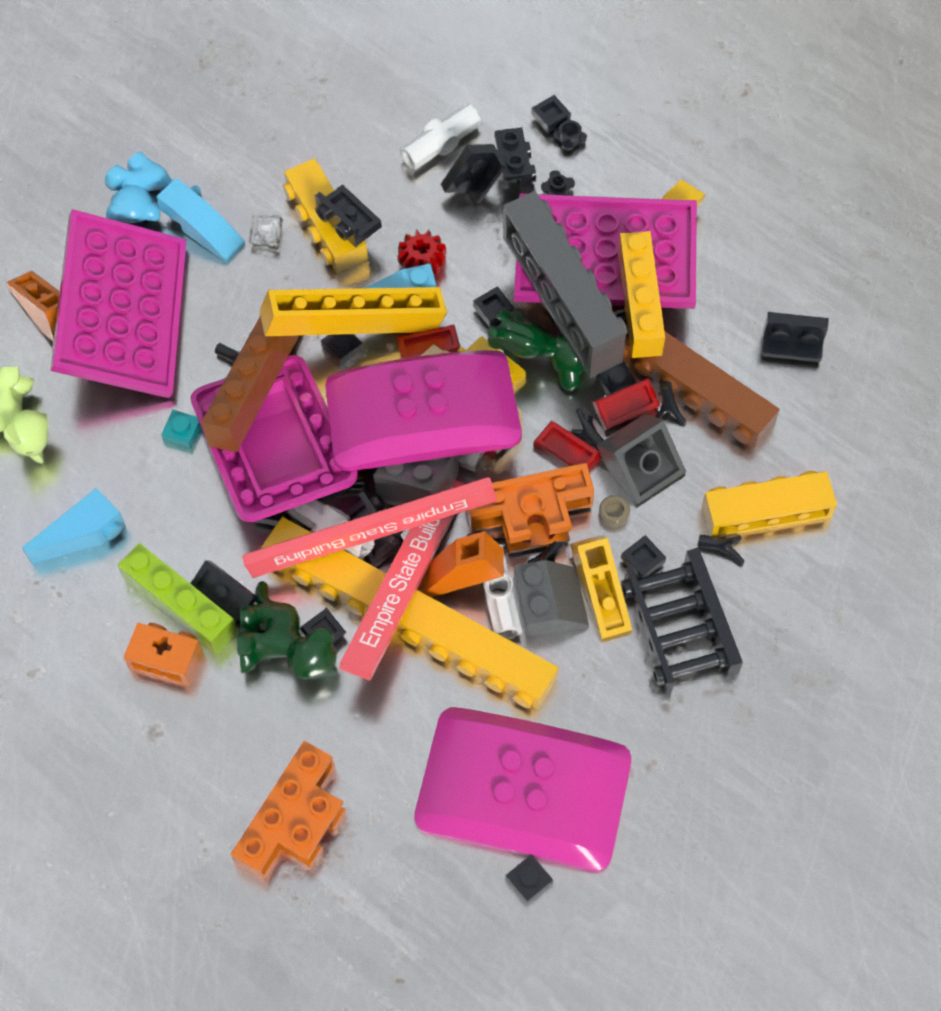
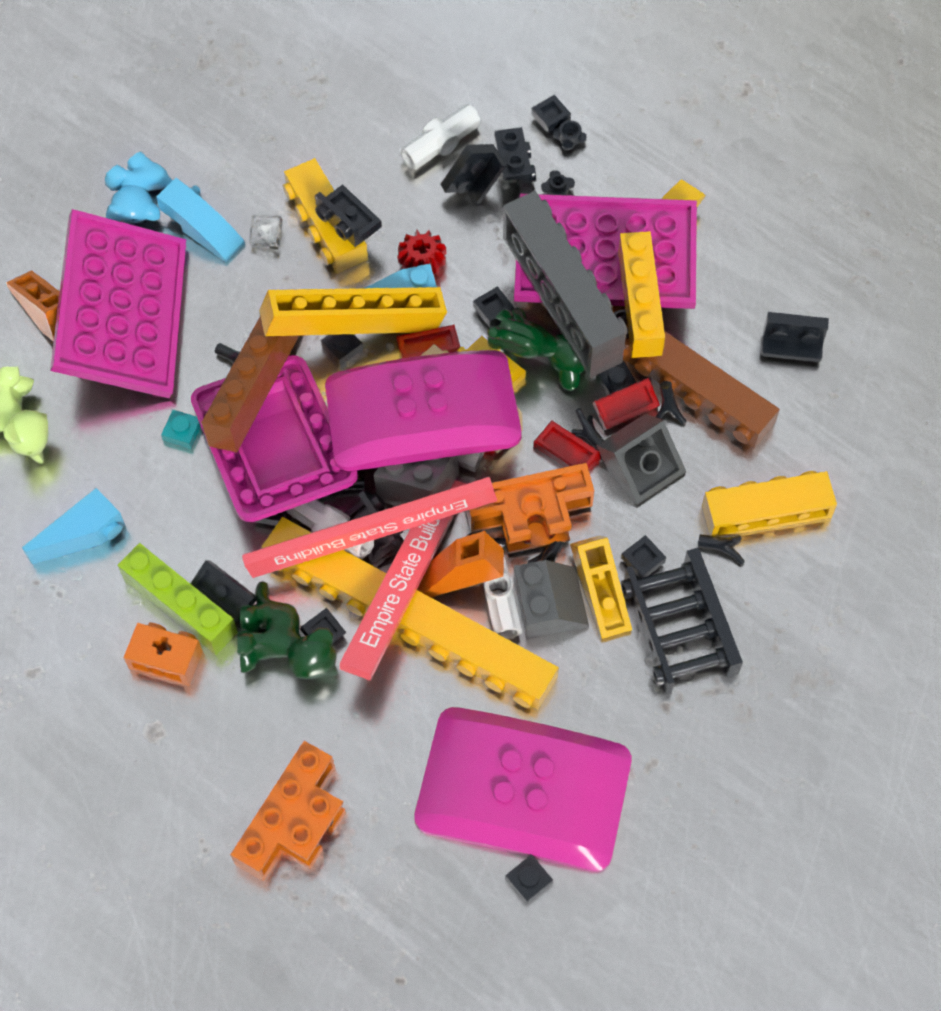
dark tan tile [598,495,630,528] -> none

